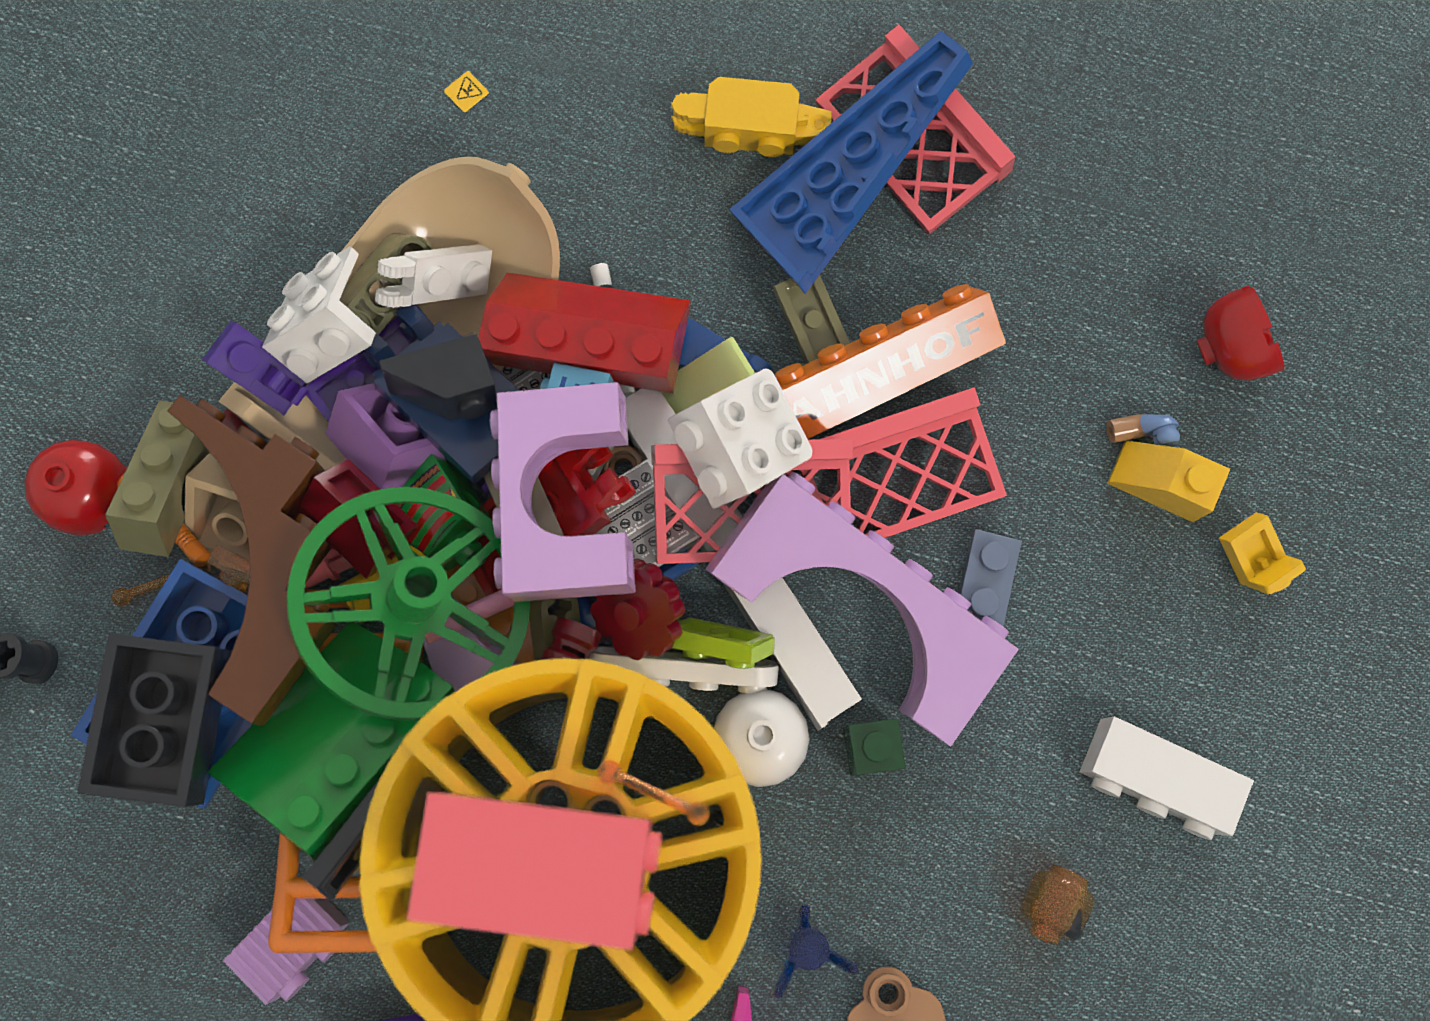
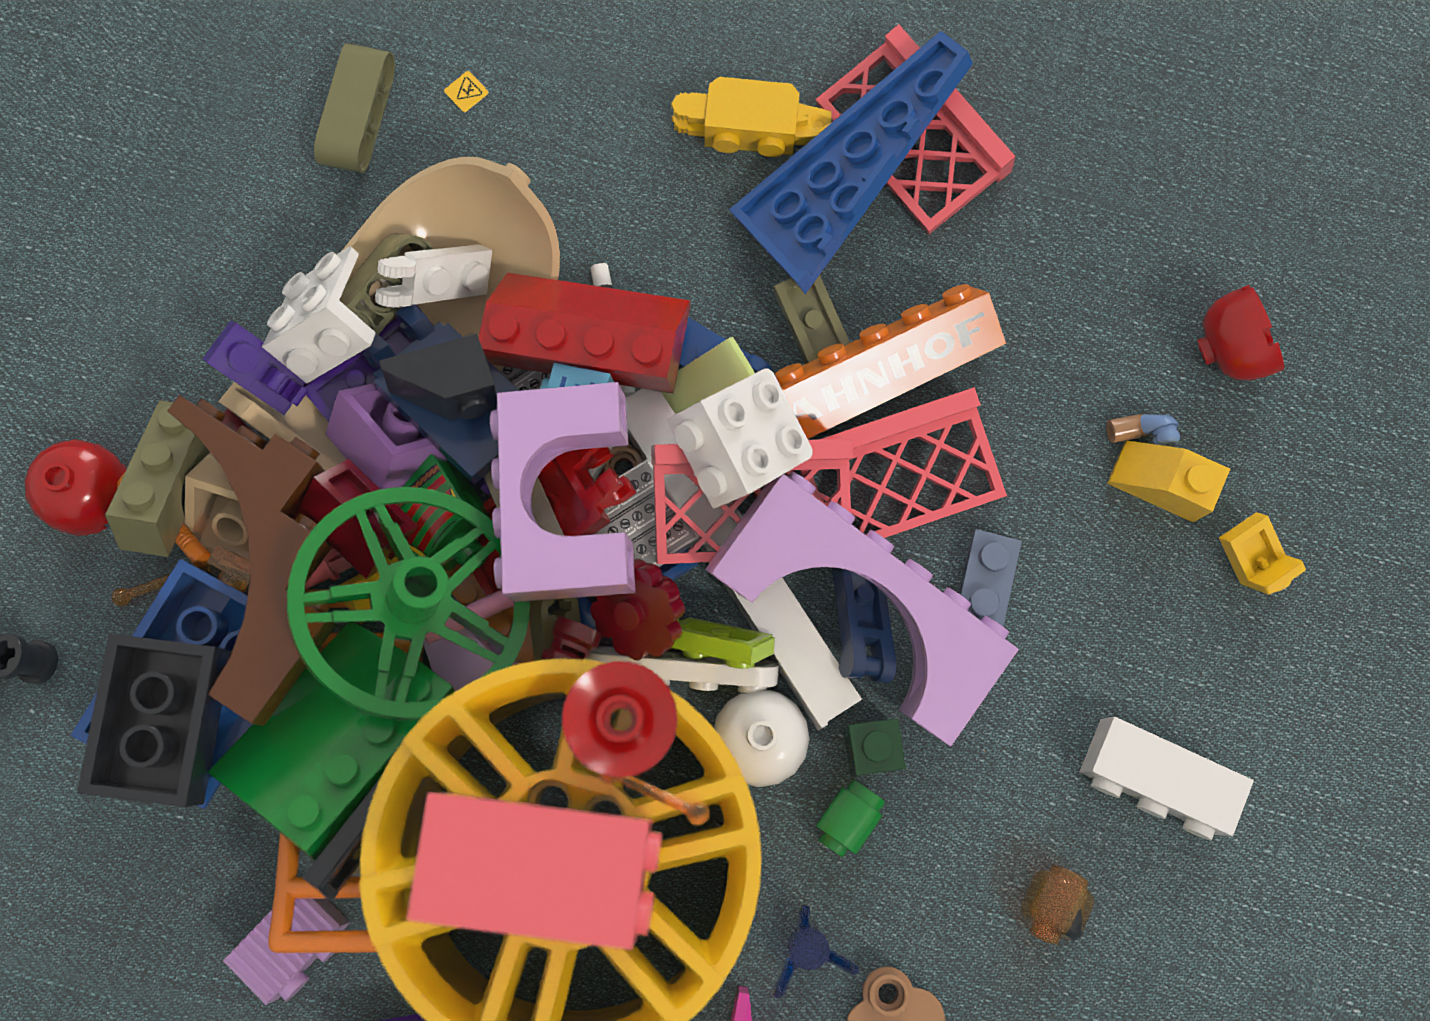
none -> olive beam [314,43,395,173]
none -> red dish [562,661,678,777]
none -> green brick [816,780,886,858]
none -> dark blue plate [832,567,897,683]

